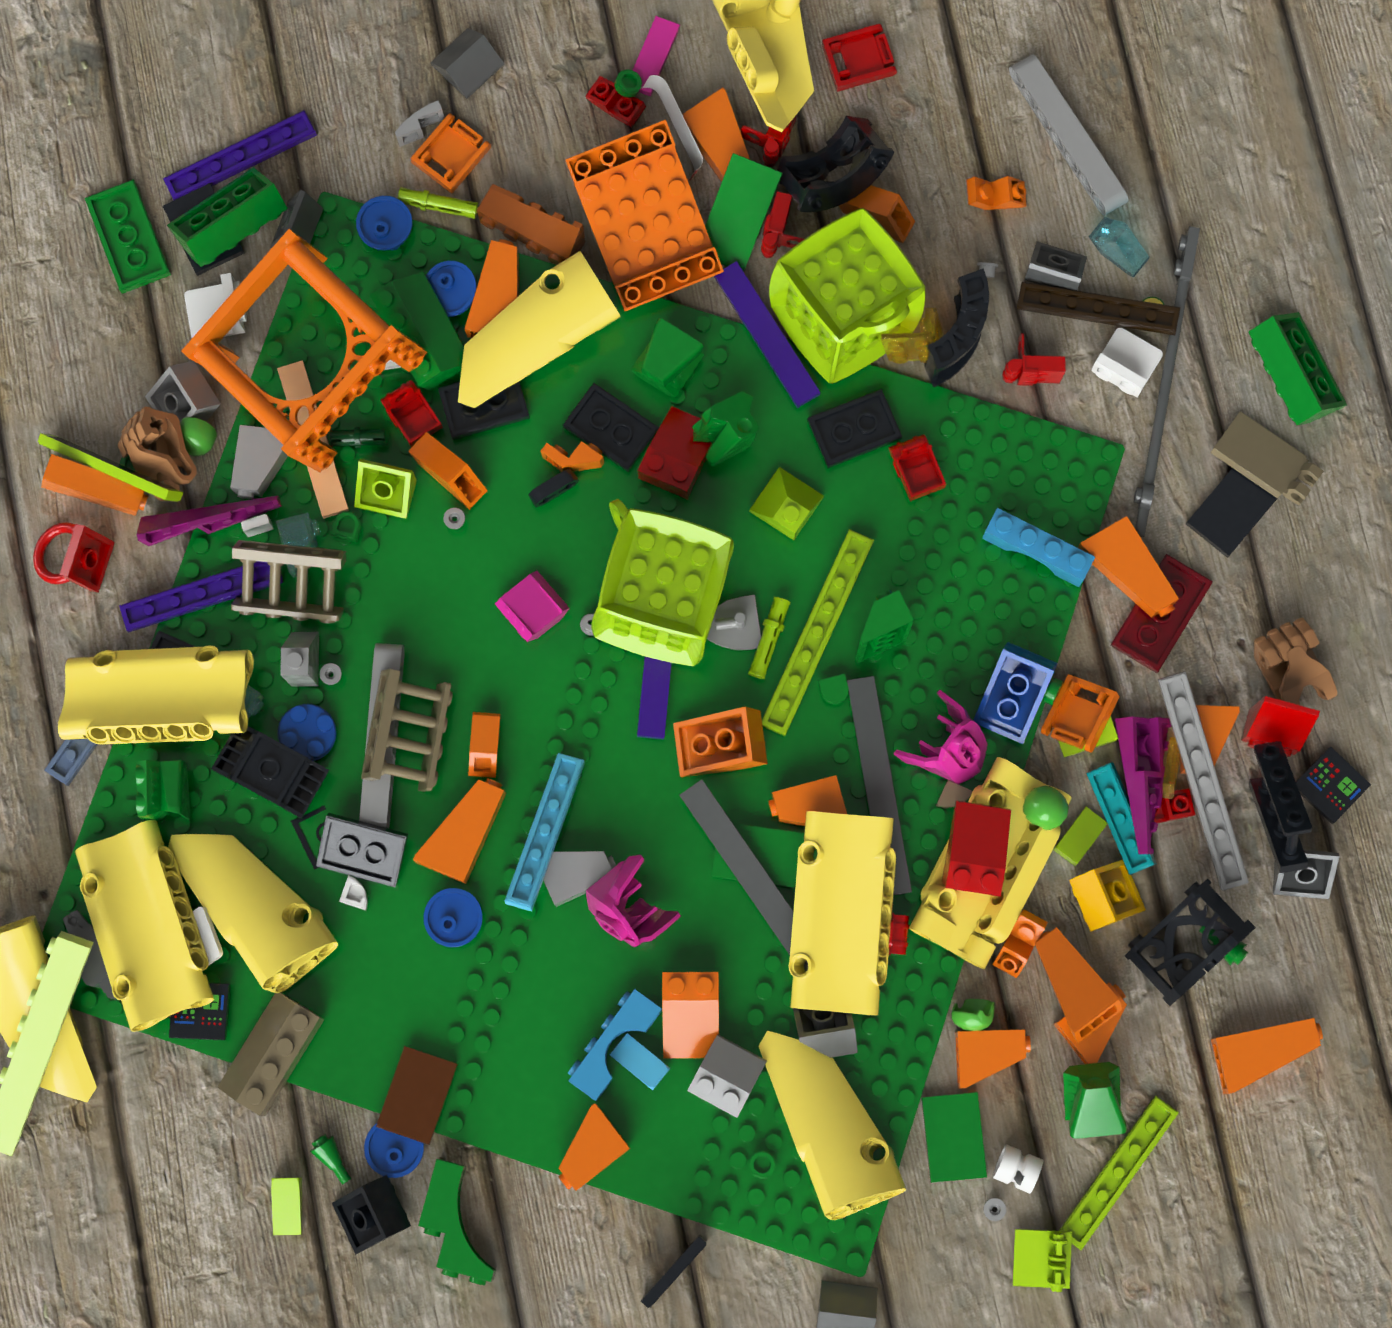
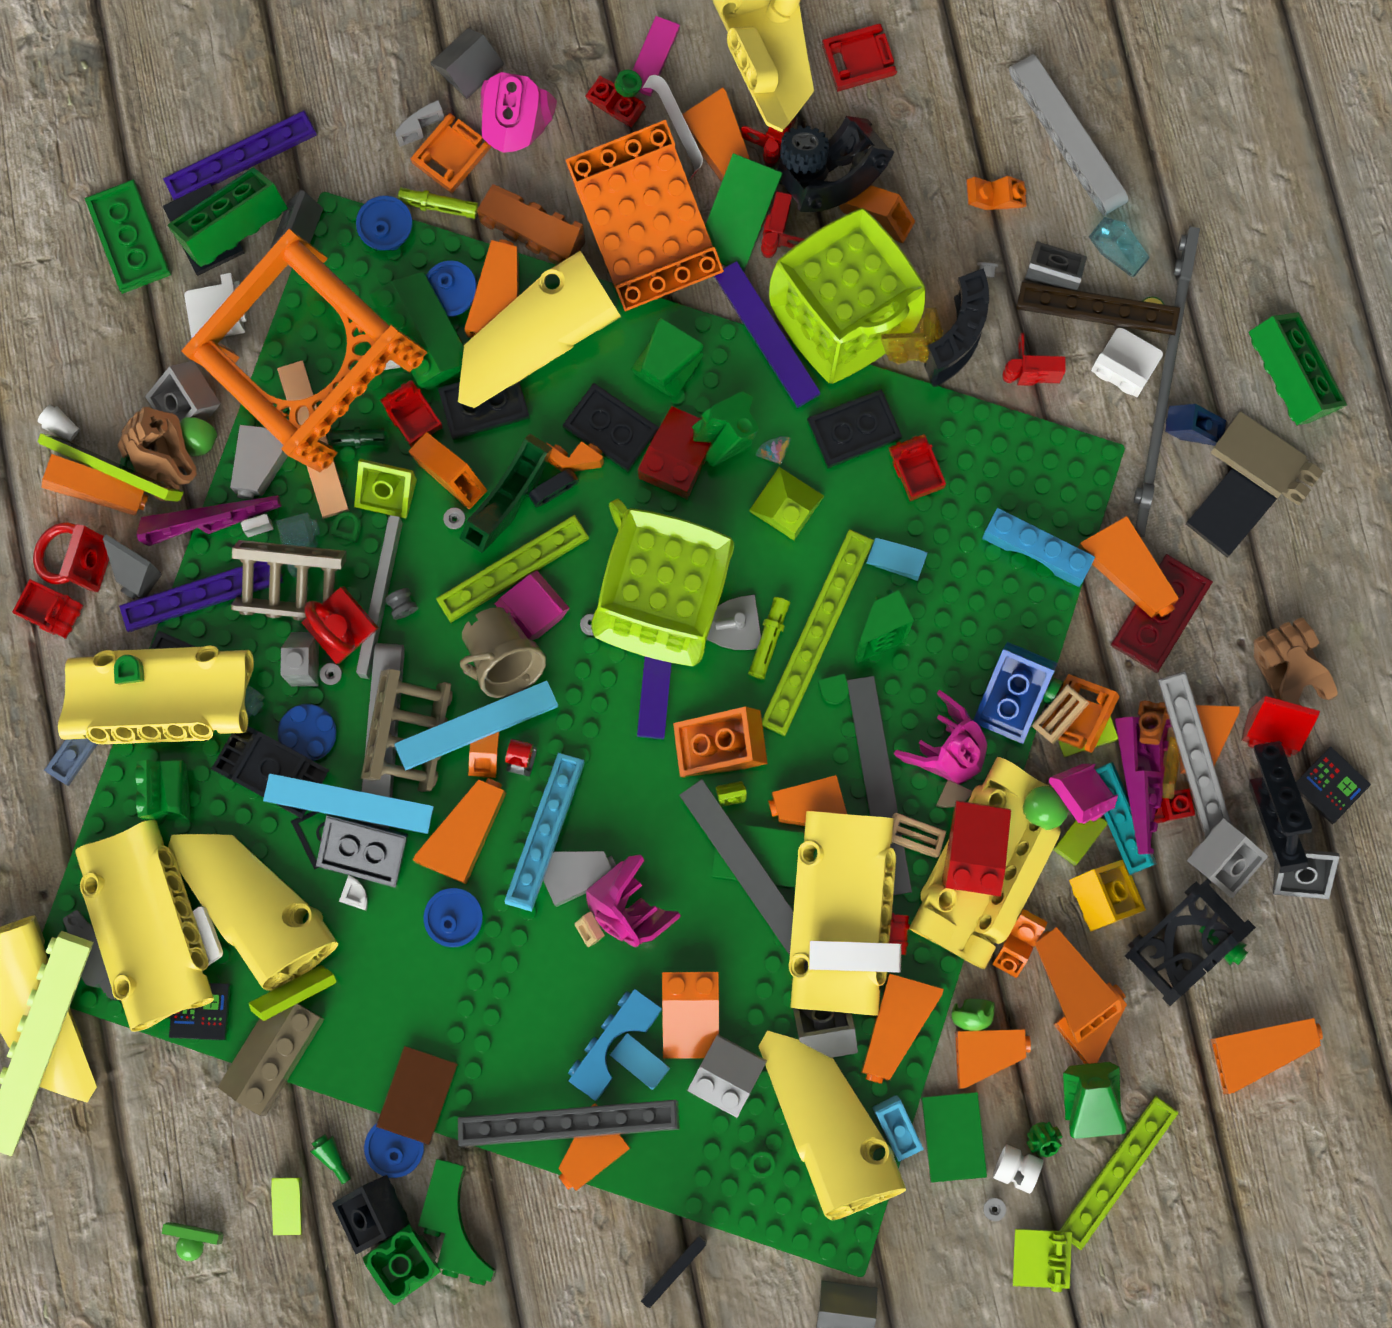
none -> red piece [12,579,84,639]
none -> white cone [38,405,80,441]
none -> dark grey slope [103,534,162,600]
none -> green tile [114,655,144,685]
none -> bright green tile [161,1222,224,1261]
none -> lime tile [249,965,336,1021]
none -> medium azure tile [263,774,434,834]
none -> red tile [301,586,379,664]
none -> light grey tile [356,515,403,680]
none -> green piece [362,1224,441,1305]
none -> dark grey wheel [385,588,418,620]
none -> medium azure tile [394,681,558,771]
none -> lime tile [436,515,589,623]
none -> dark grey tile [458,1100,680,1147]
none -> dark green arch [459,434,552,553]
none -> dark tan piece [460,607,546,698]
none -> dark pink piece [480,72,557,153]
none -> red leg [505,739,537,776]
none -> tan tile [575,912,605,947]
none -> lime slope [716,781,747,807]
none -> clear light blue tile [756,436,791,465]
none -> black wheel [780,125,829,174]
none -> white slope [809,941,901,972]
none -> orange slope [861,974,944,1084]
none -> medium azure slope [867,538,928,581]
none -> medium azure slope [872,1095,924,1162]
none -> tan tile [892,813,946,858]
none -> green gear [1026,1122,1063,1157]
none -> tan tile [1031,684,1089,745]
none -> dark pink slope [1049,764,1118,824]
none -> dark orange plate [1138,700,1169,745]
none -> dark blue slope [1165,404,1227,446]
none -> light grey slope [1187,818,1268,898]

